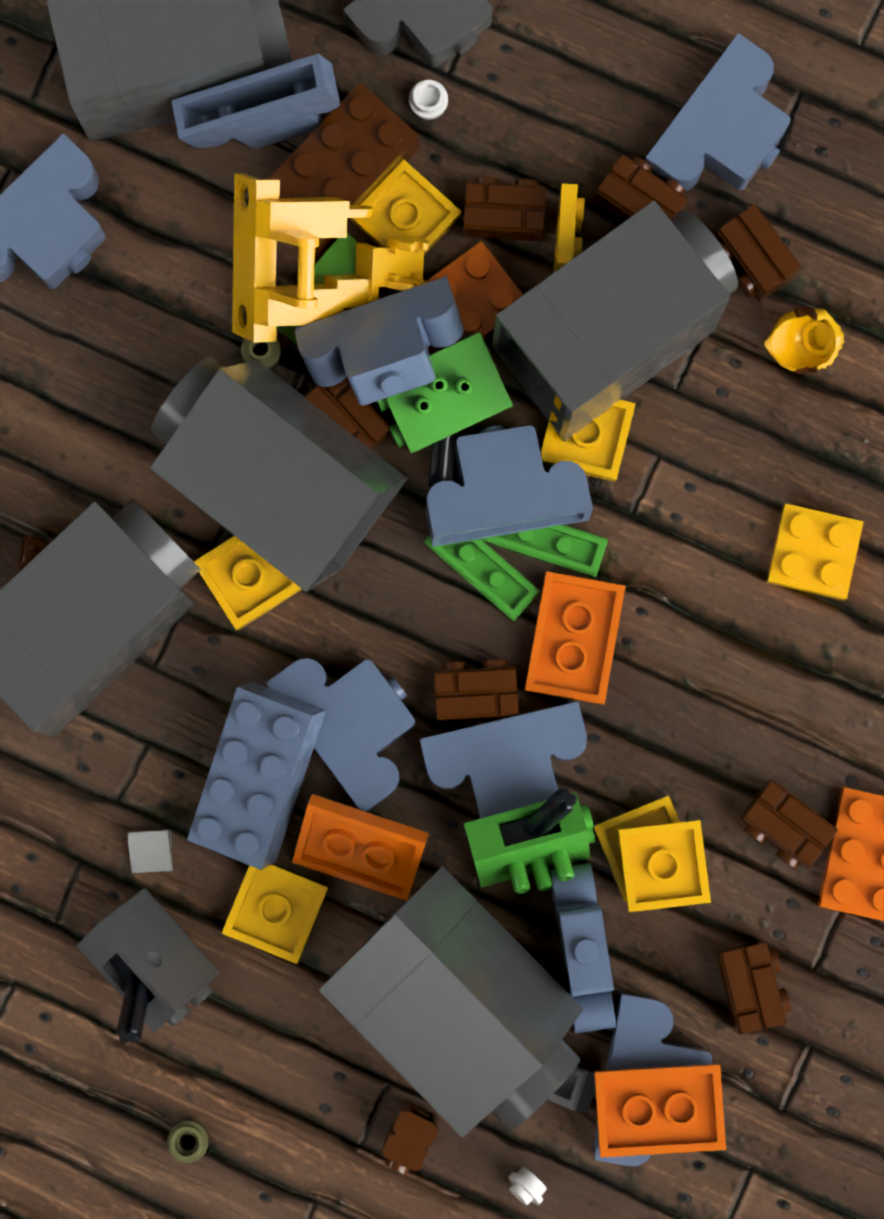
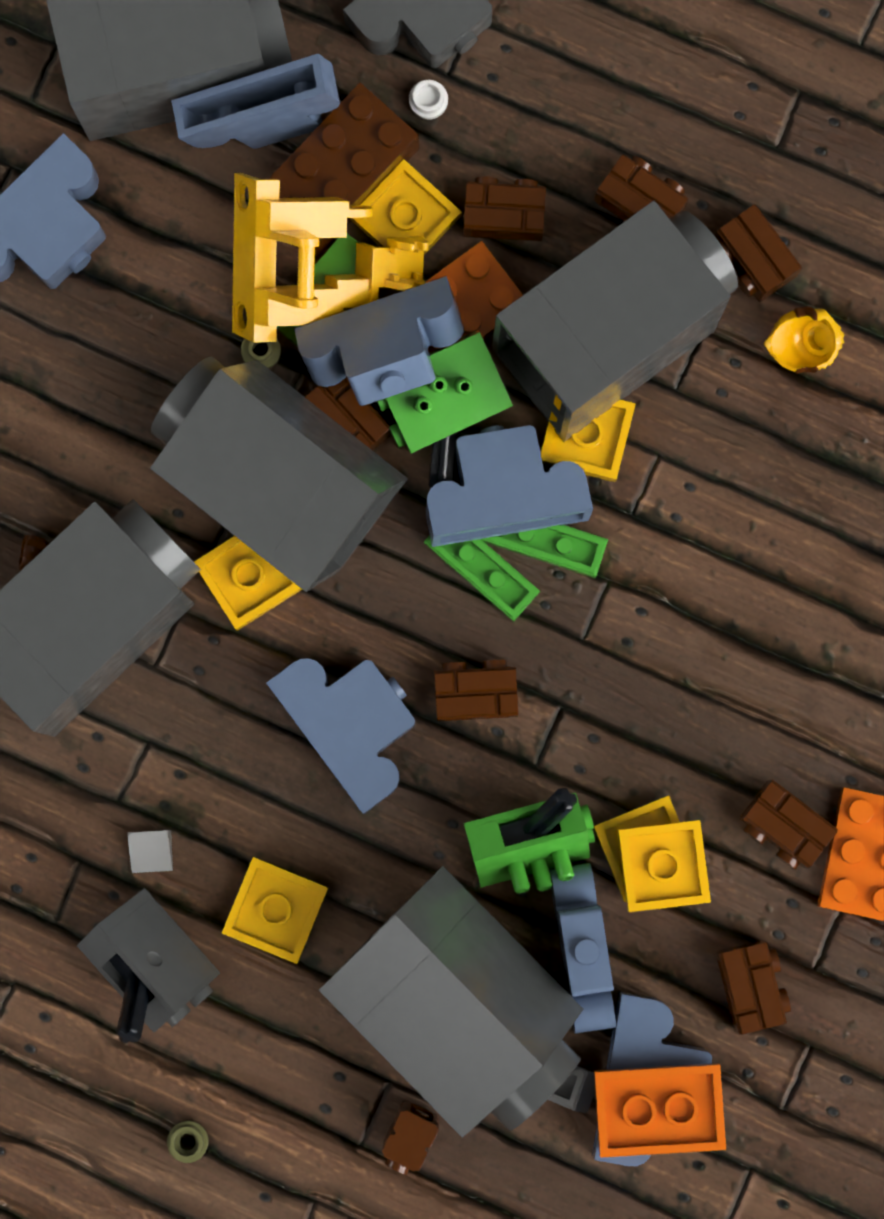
sand blue brick [187,682,326,870] -> none
orange plate [292,794,429,901] -> none
sand blue brick [420,701,587,819] -> none
white plate [508,1167,547,1206] -> none
orange plate [524,571,626,706] -> none
yellow plate [554,183,585,272] -> none
sand blue brick [645,33,791,191] -> none
yellow plate [766,503,864,601] -> none

